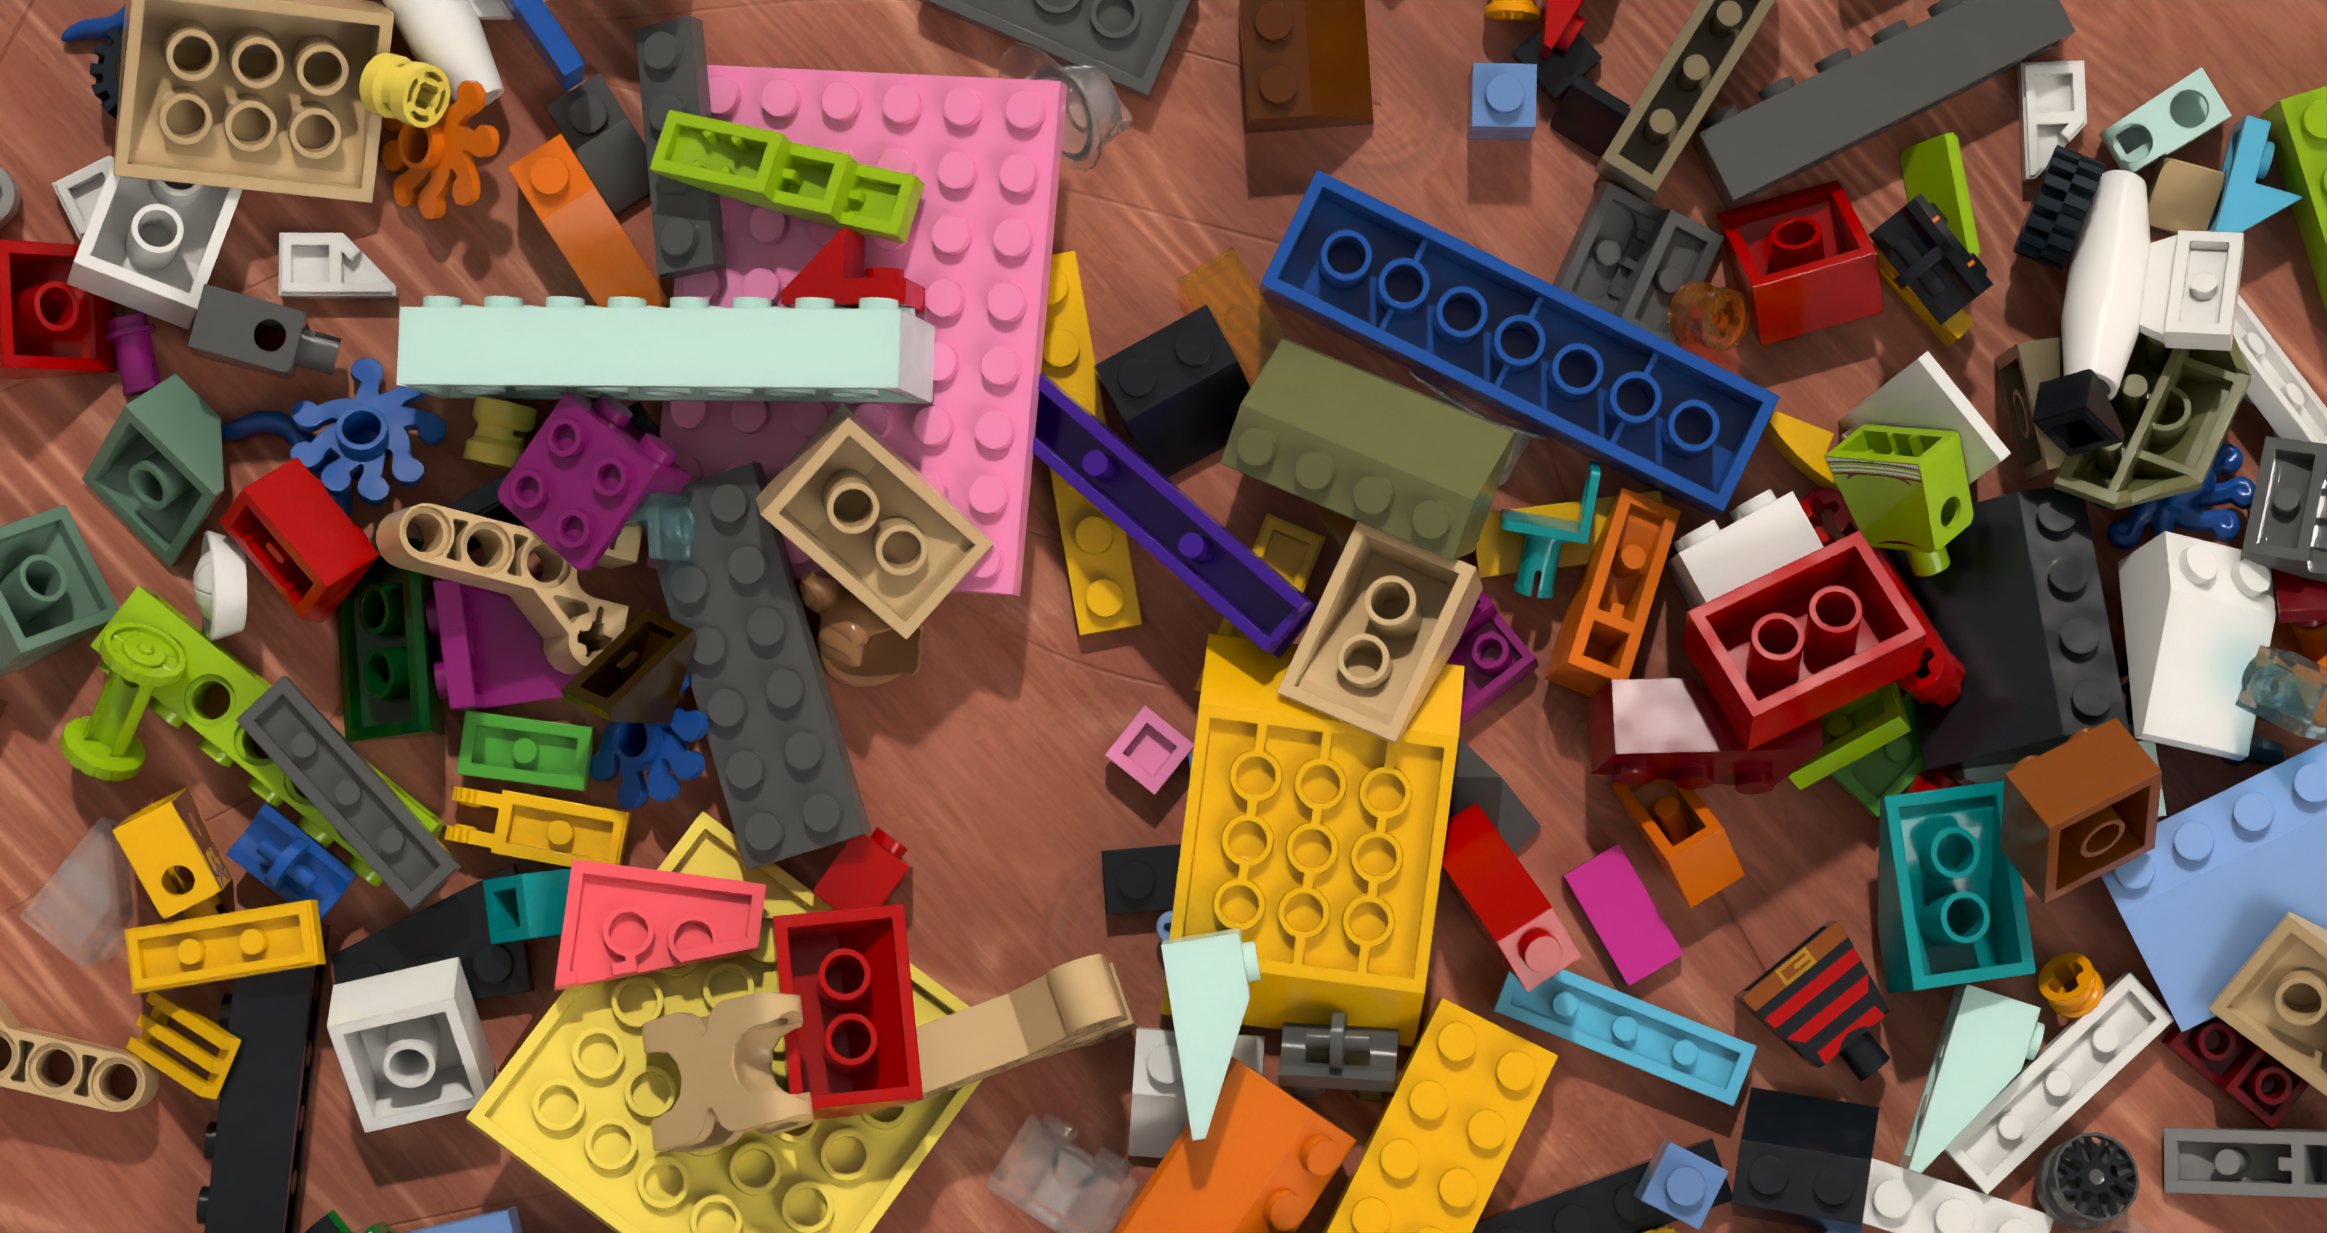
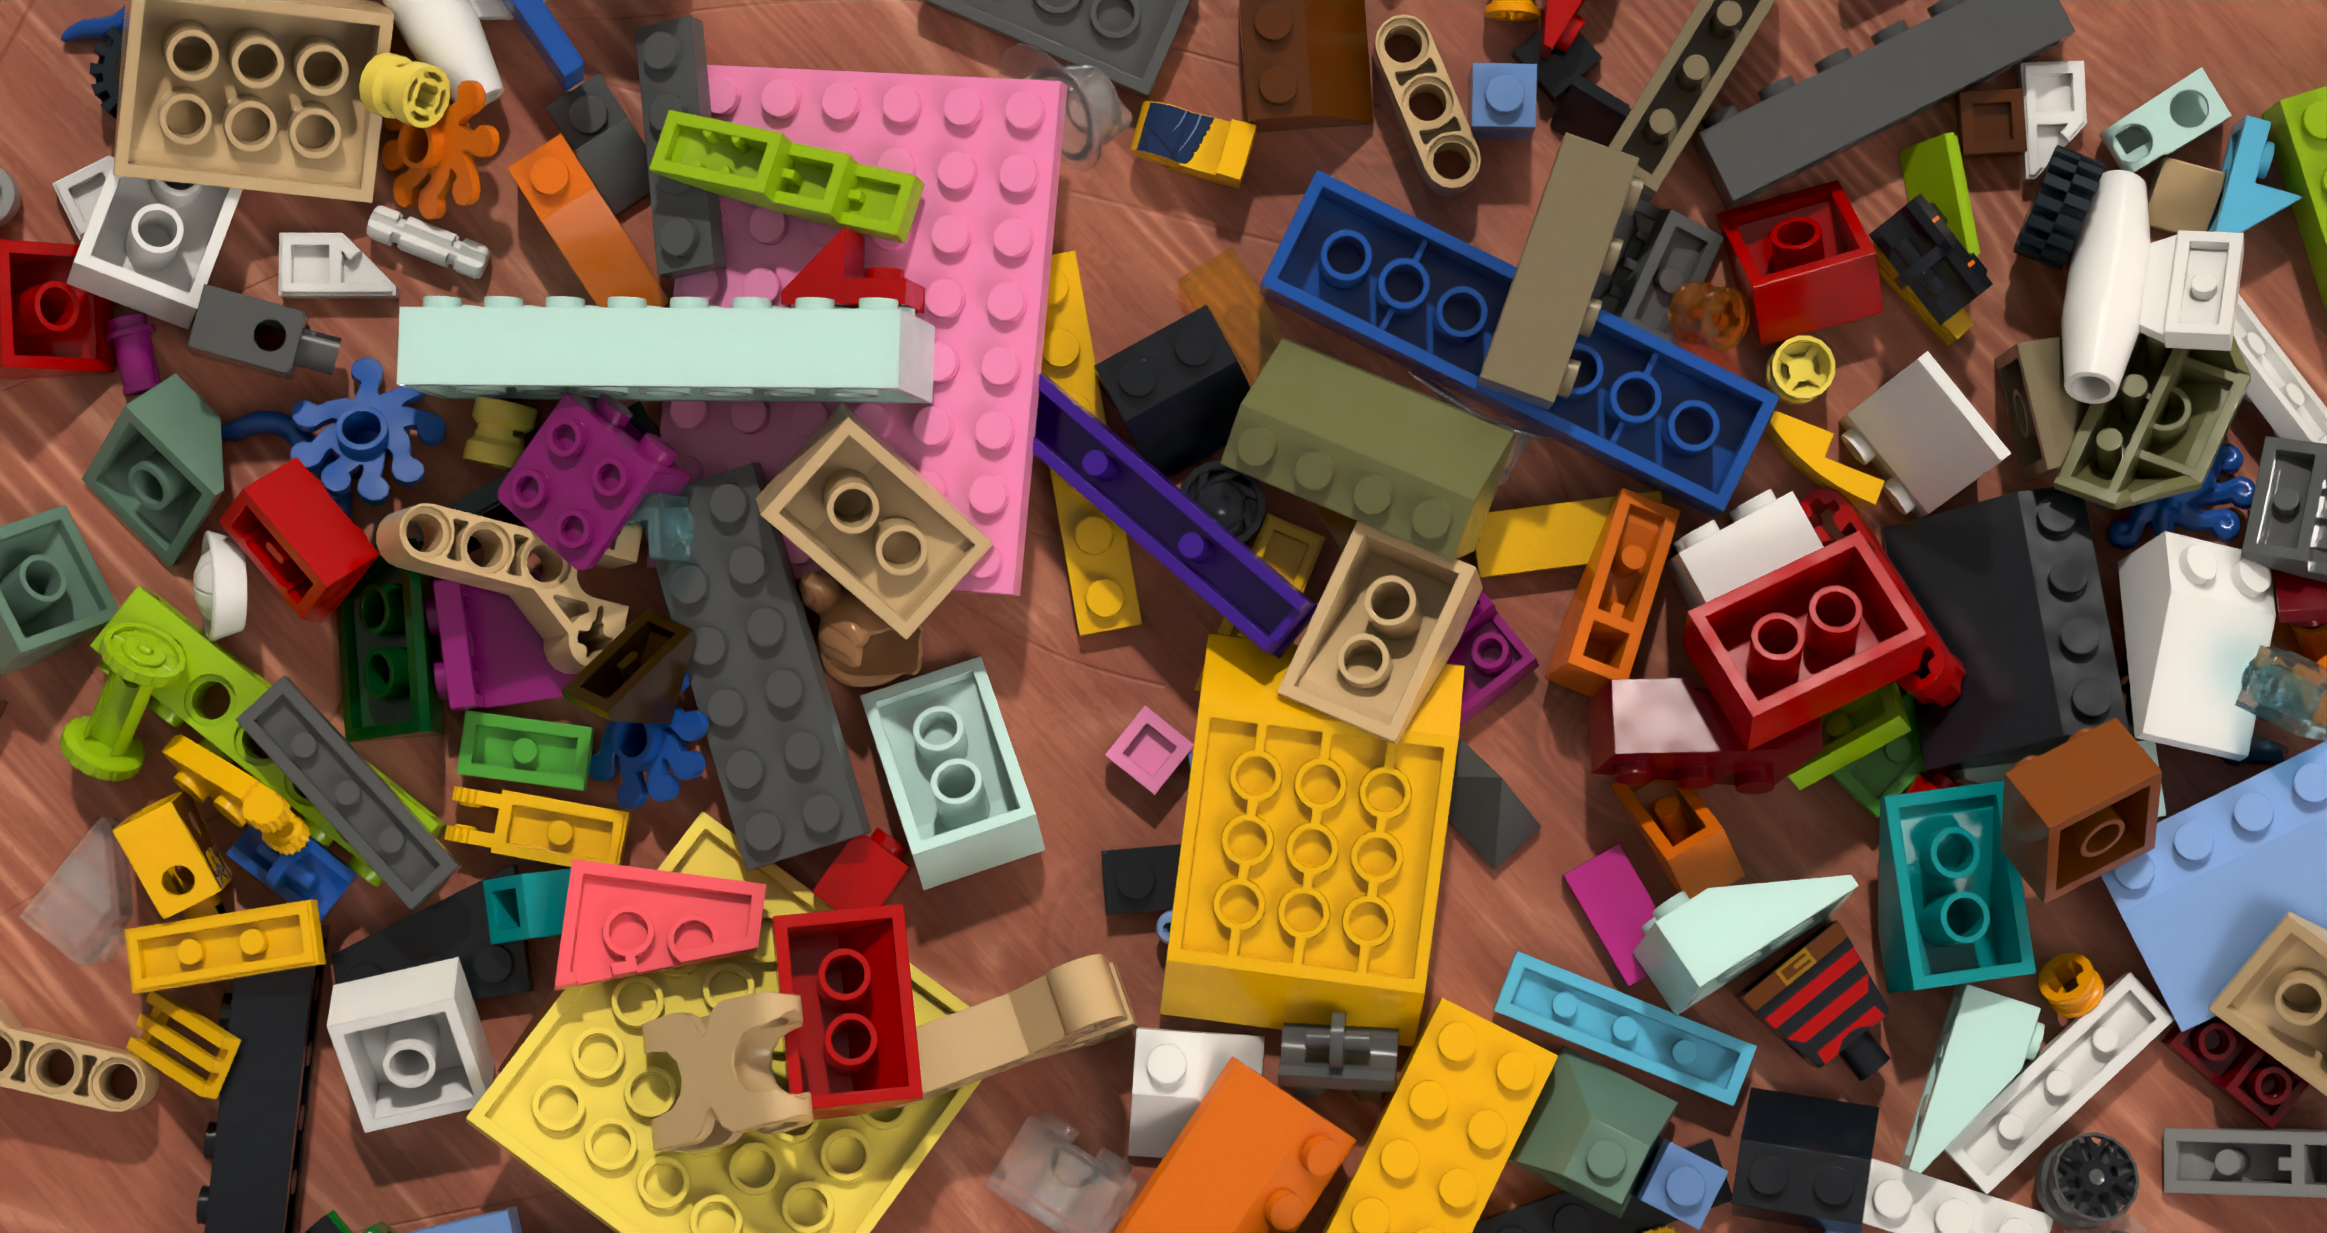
light aqua slope [1161,928,1261,1141] -> none
red slope [1441,802,1582,992] -> none
teal bracket [1500,461,1601,598] -> none
lime torso [1824,424,1974,577] -> none
black slope [2032,369,2125,457] -> none
none -> yellow hinge [161,734,311,856]
none -> white axle [366,205,491,279]
none -> light aqua slope [860,656,1045,890]
none -> leg [1129,101,1256,190]
none -> black wheel [1180,460,1266,545]
none -> tan beam [1372,14,1481,198]
none -> dark tan brick [1476,132,1645,410]
none -> sand green slope [1507,1046,1678,1219]
none -> light aqua slope [1632,875,1859,1016]
none -> light yellow wheel [1764,336,1835,405]
none -> reddish brown plate [1955,88,2027,159]

